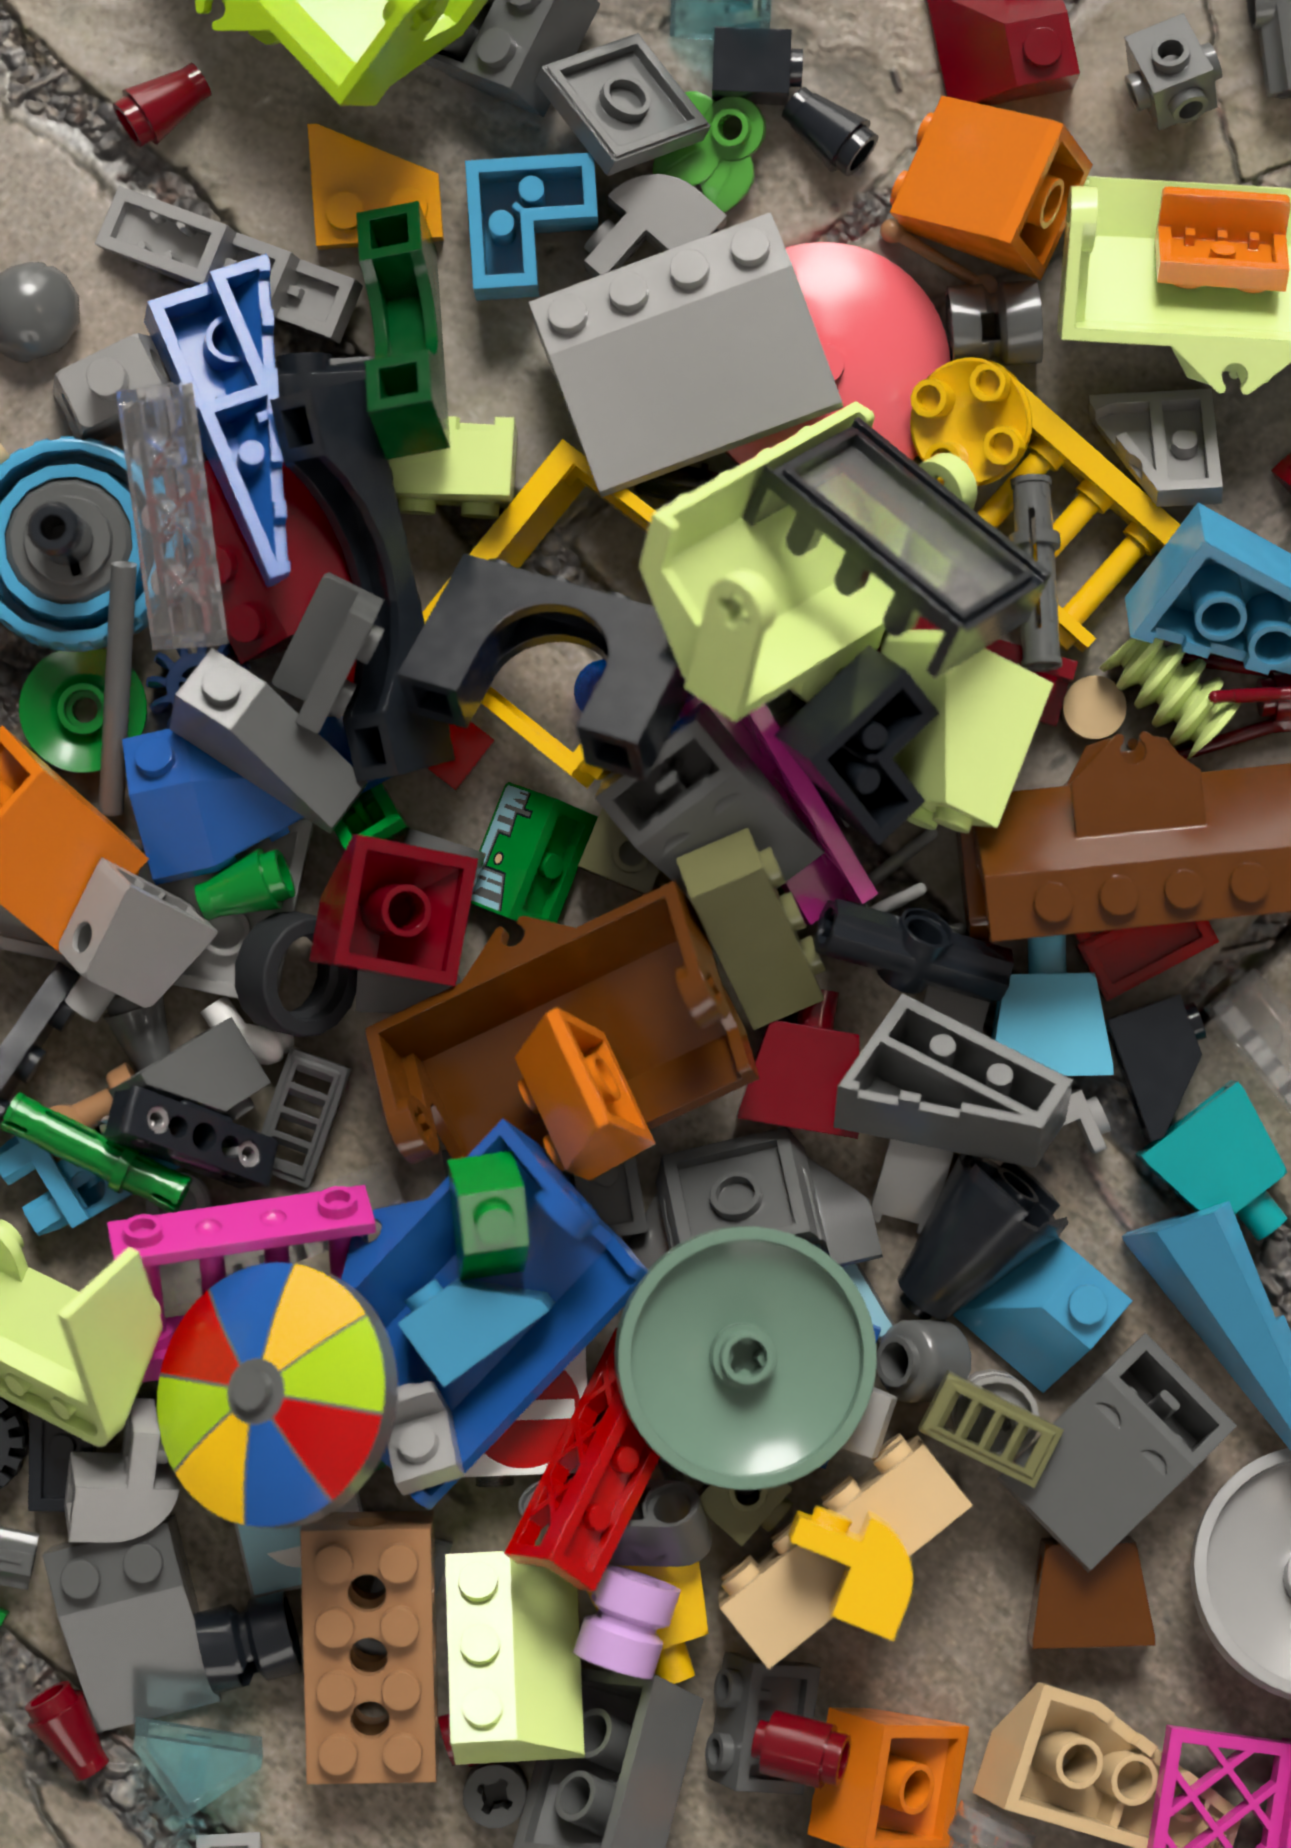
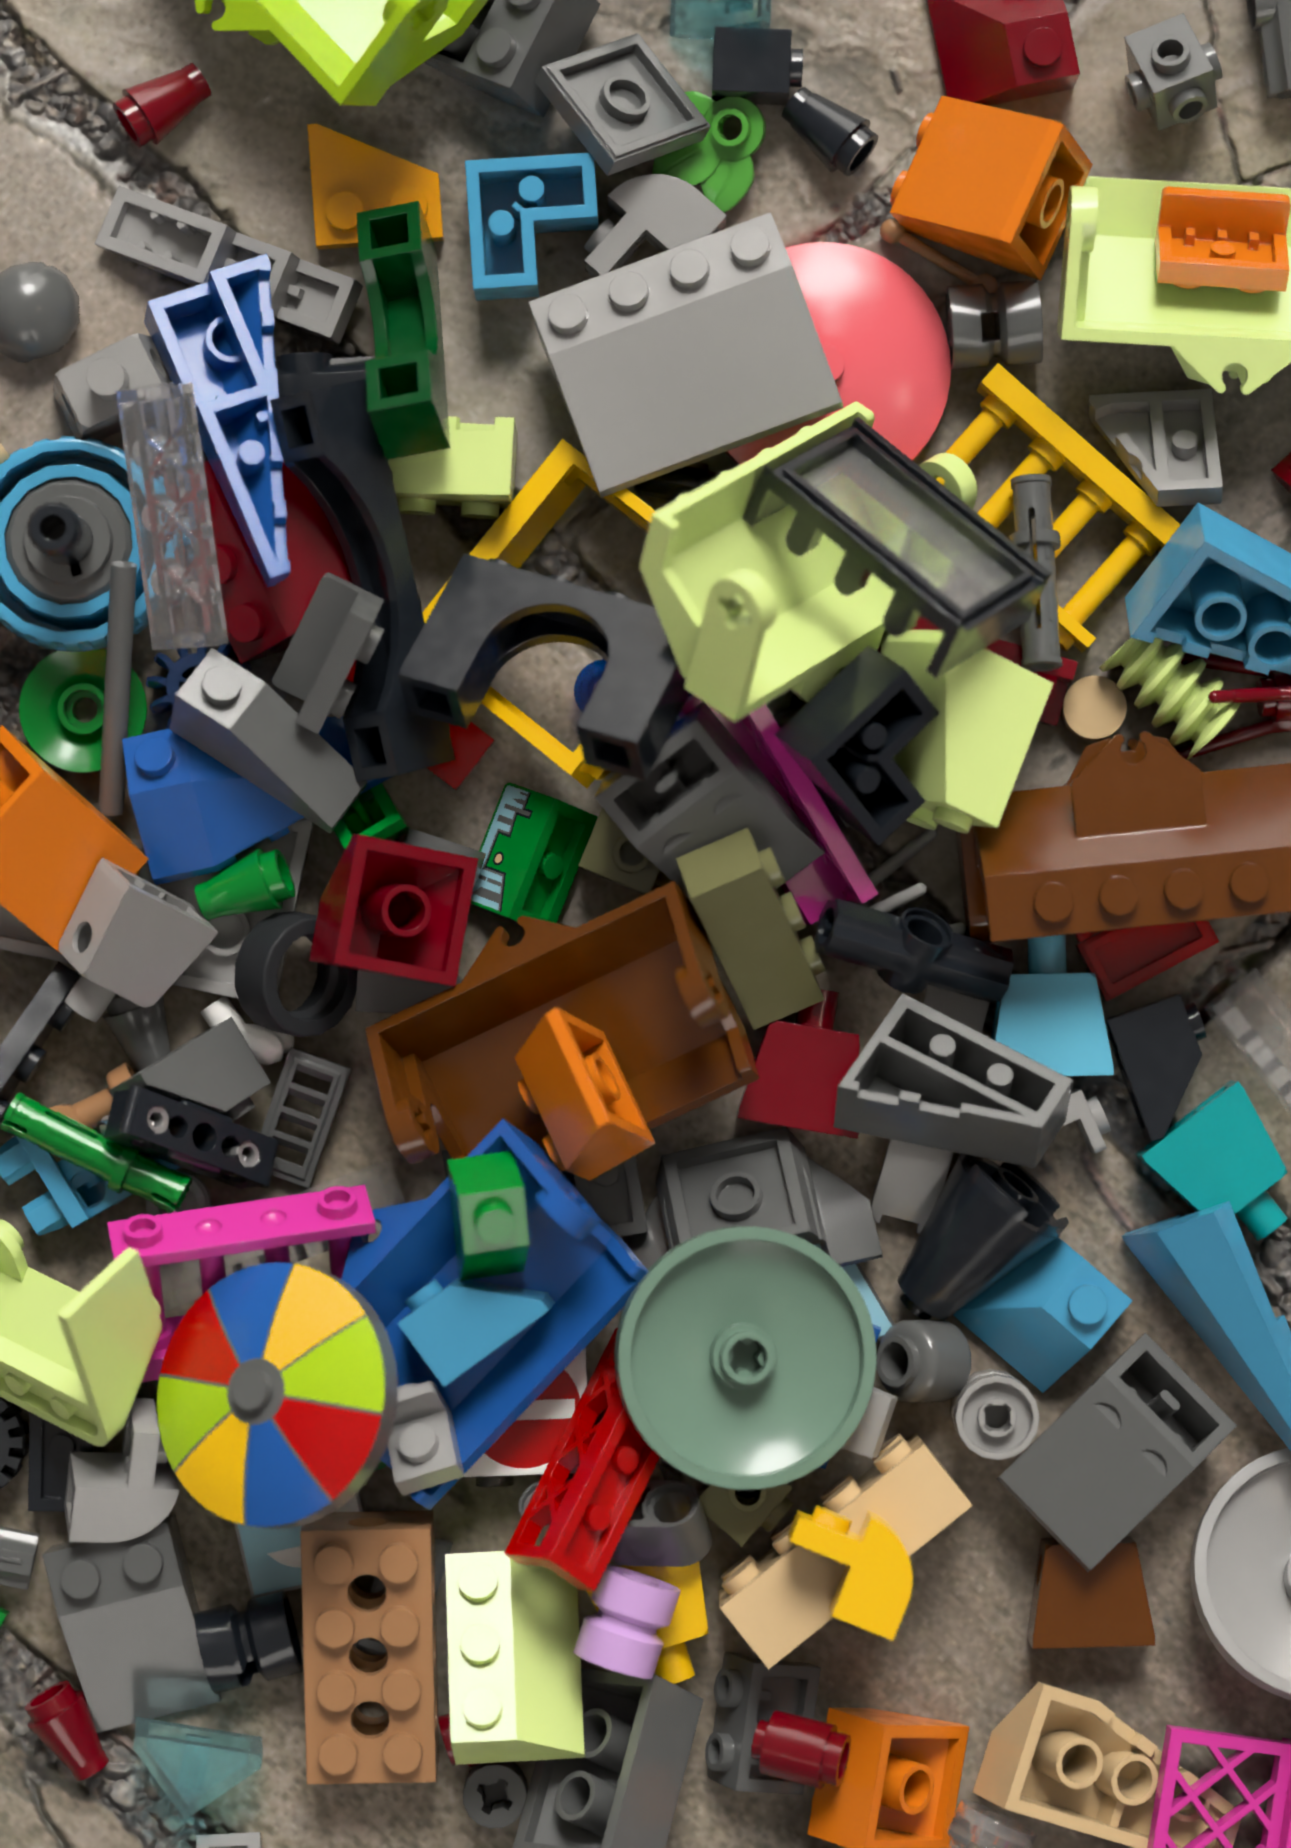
yellow dish [910,357,1032,486] -> none
olive slope [918,1370,1064,1488] -> none

